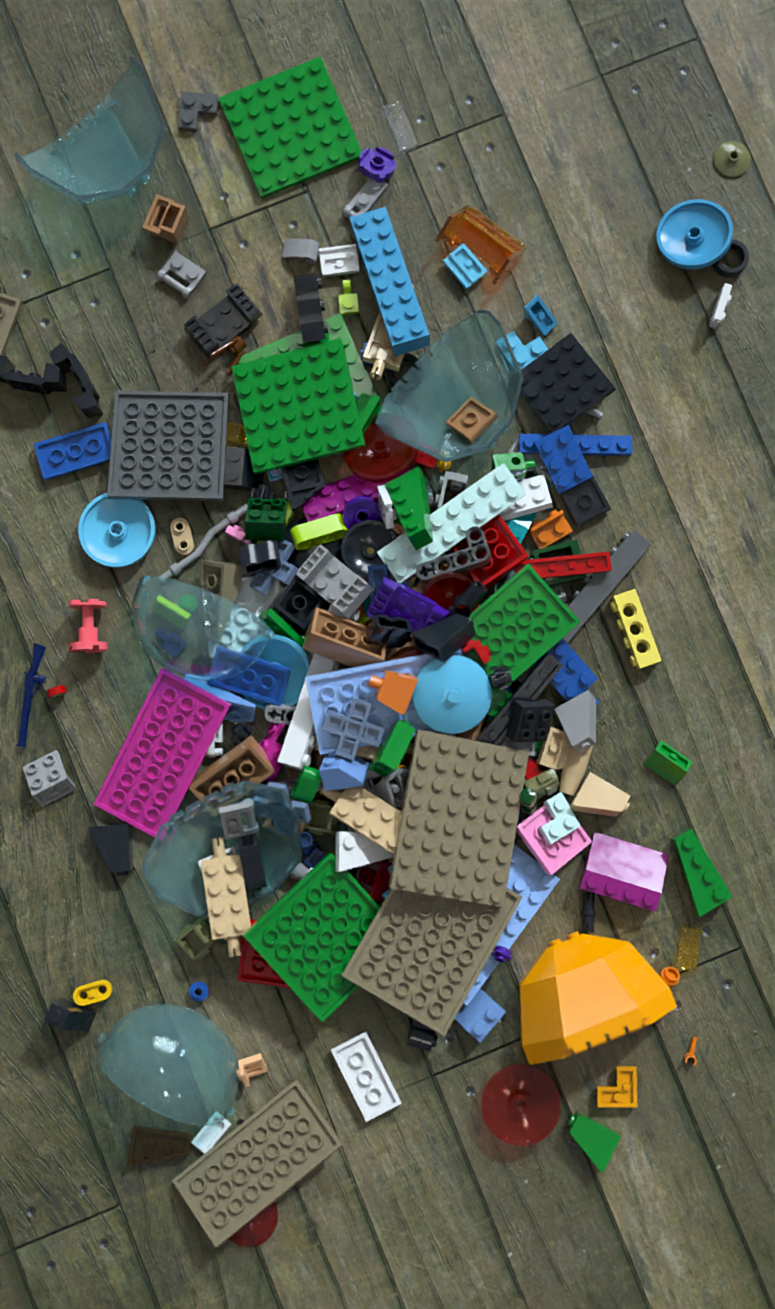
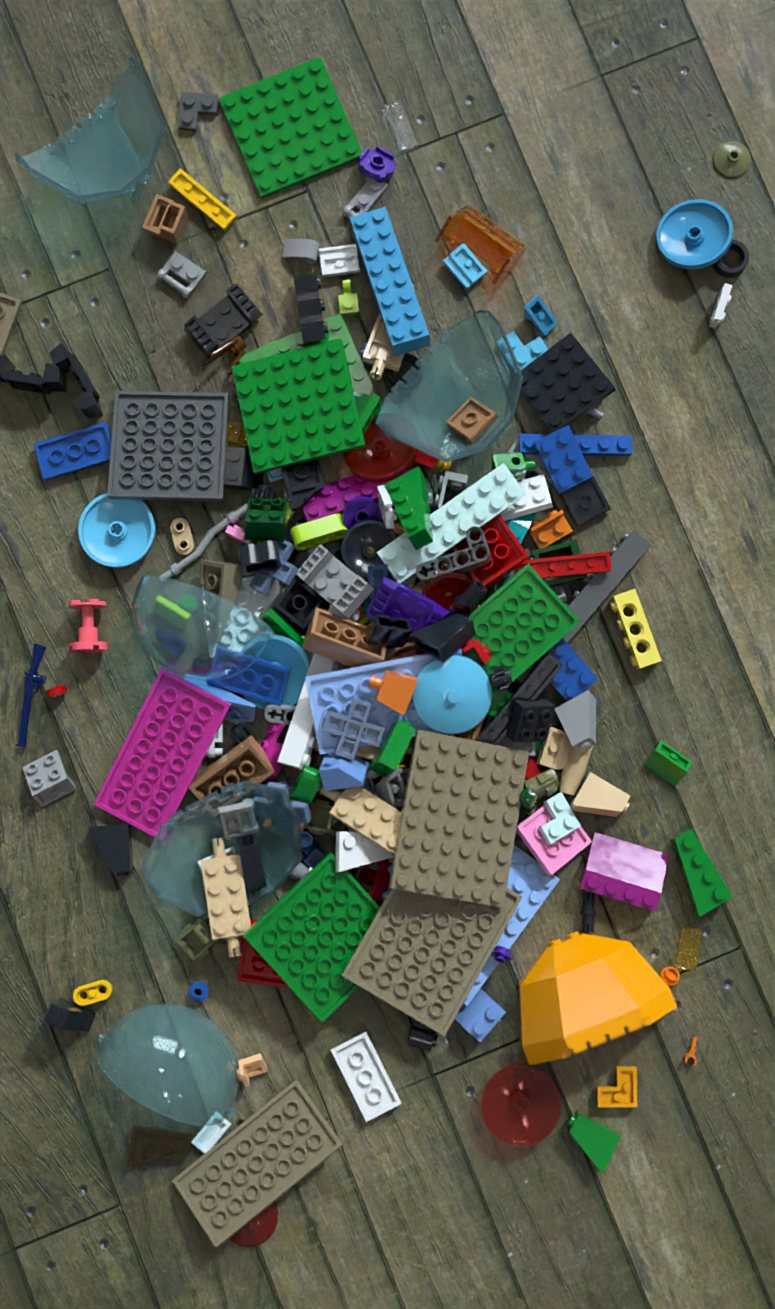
none -> yellow plate [168,168,237,231]

